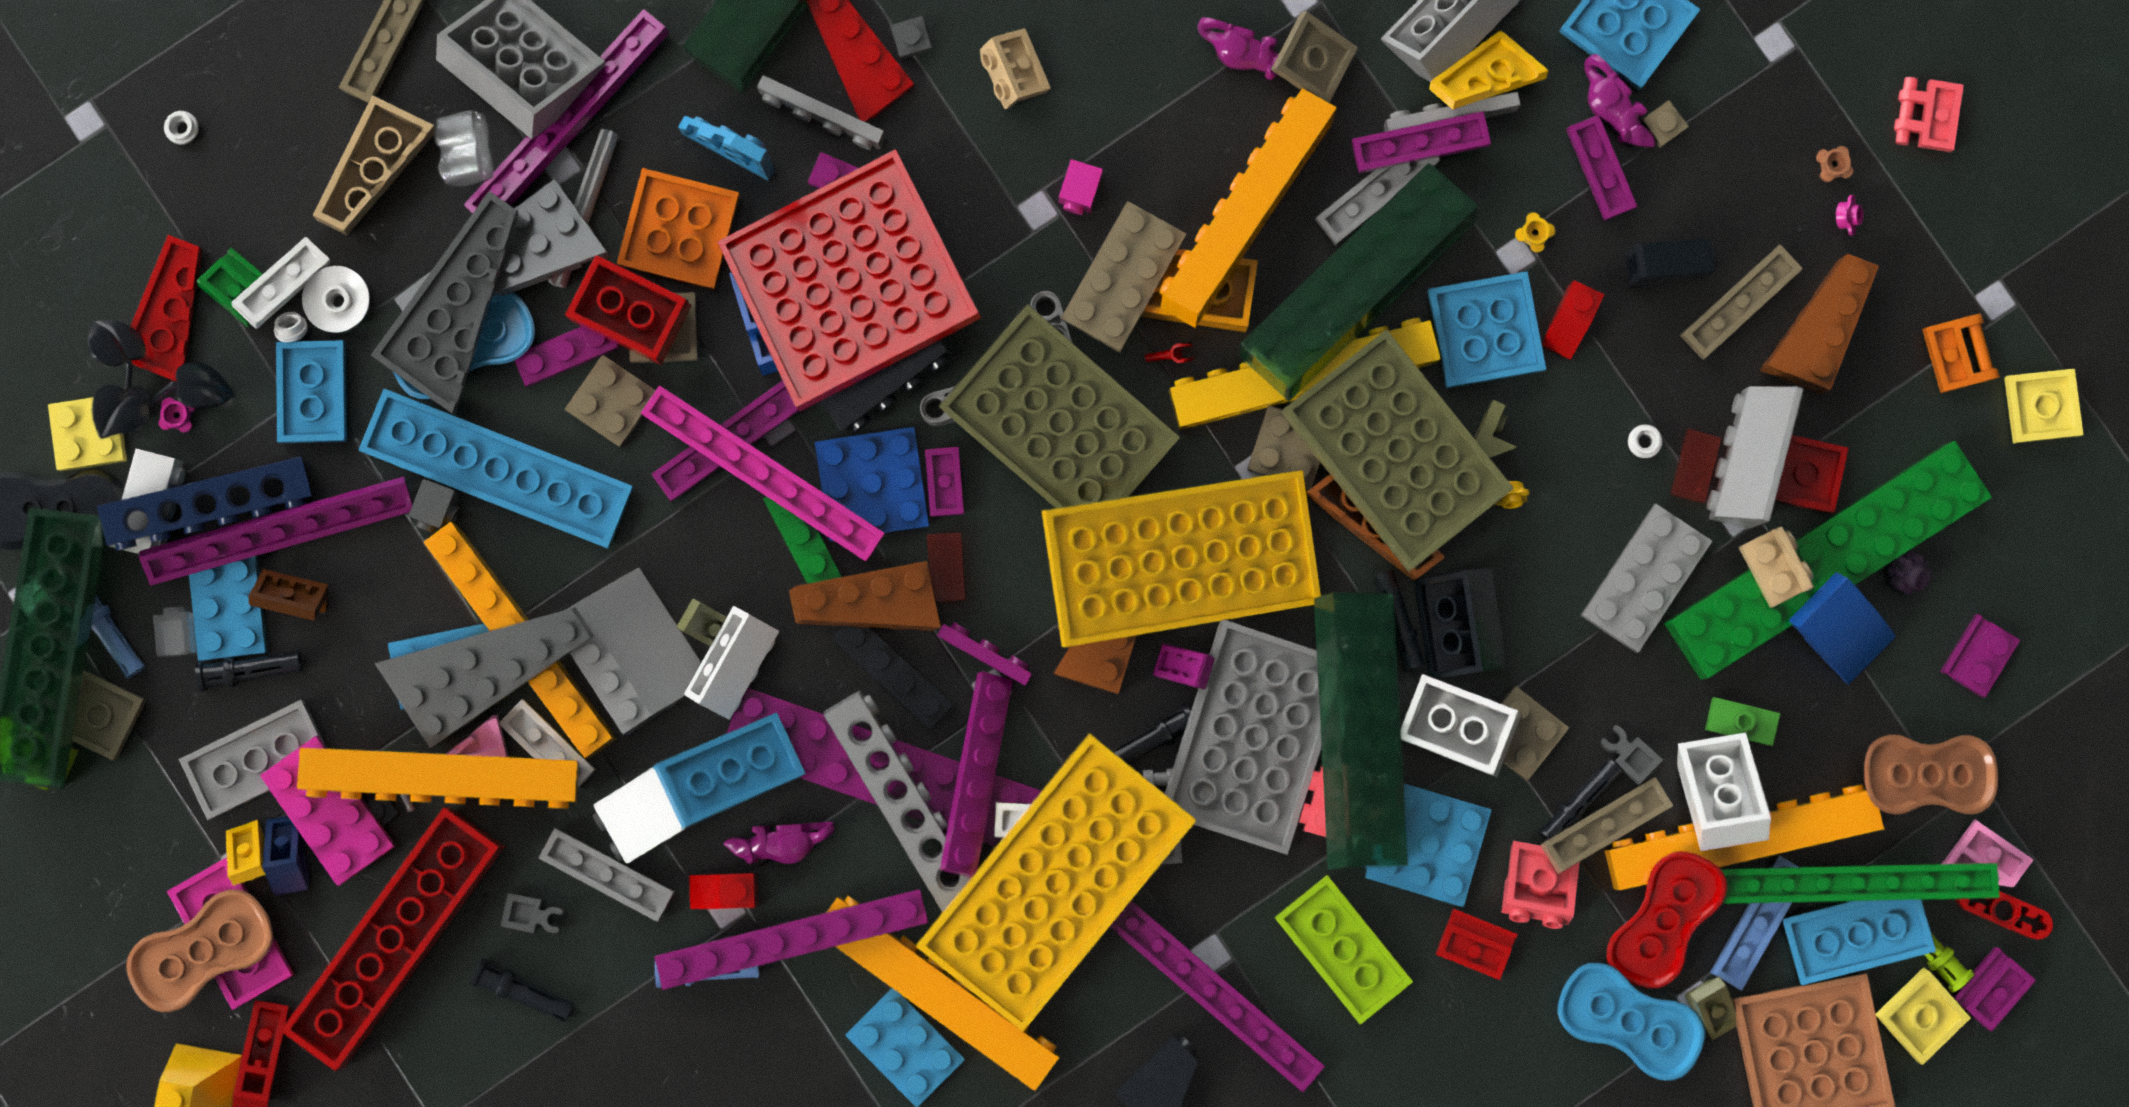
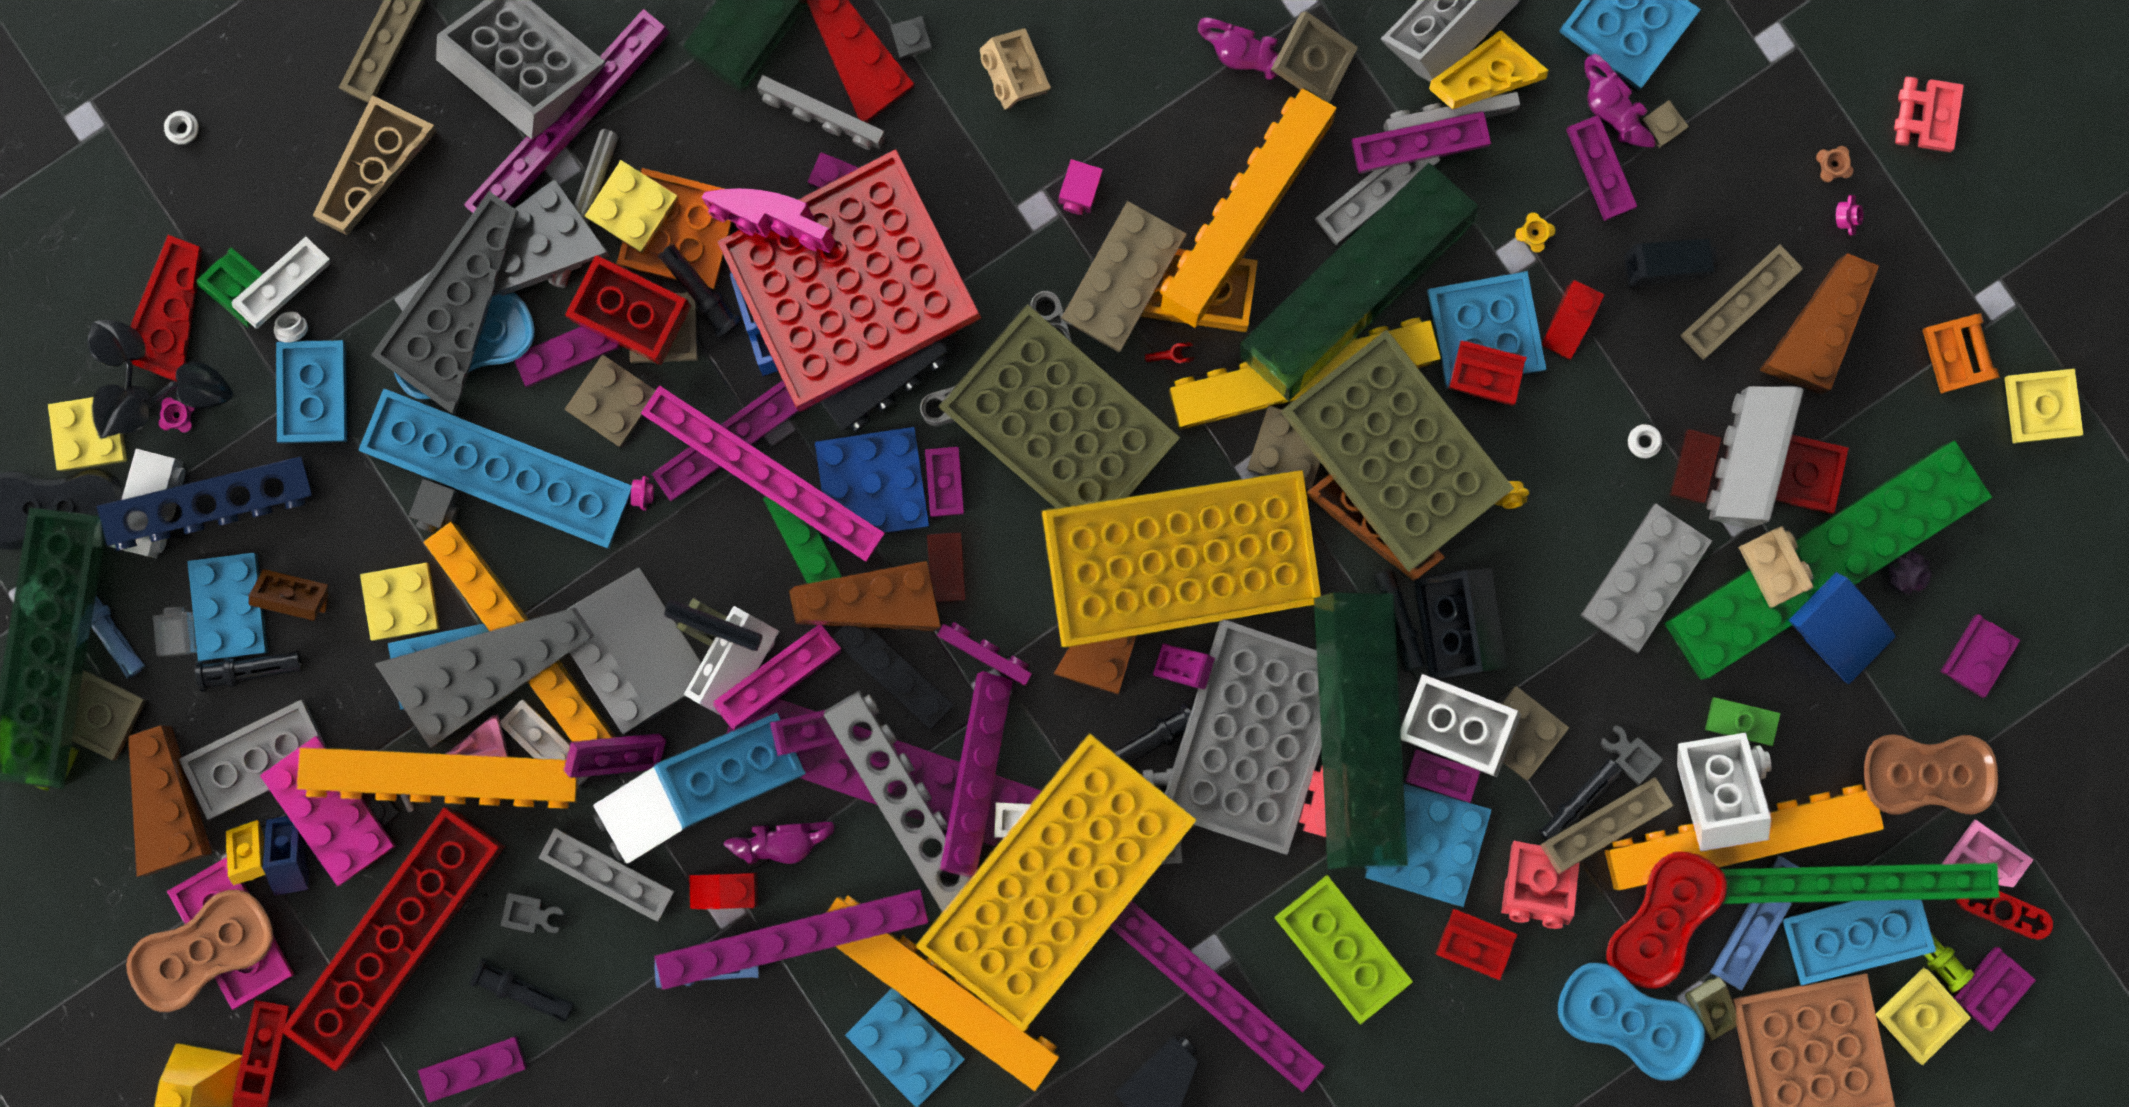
magenta plate [139,477,413,586] -> none
white dish [302,266,370,333] -> none
clear brick [434,110,493,187] -> none
dark azure plate [678,116,775,181] -> none
olive slope [1474,400,1517,459] -> none
none -> dark orange wedge [128,725,213,877]
none -> light yellow plate [360,563,440,641]
none -> magenta plate [418,1036,527,1103]
none -> magenta plate [564,733,666,778]
none -> light yellow plate [585,160,679,254]
none -> dark pink plate [631,476,654,511]
none -> black pin [657,243,741,337]
none -> black axle [664,600,763,651]
none -> slope [702,188,836,253]
none -> dark pink plate [713,625,841,731]
none -> magenta plate [770,710,840,756]
none -> magenta plate [1404,749,1480,803]
none -> red plate [1448,340,1527,406]
none -> white plate [1751,745,1771,780]

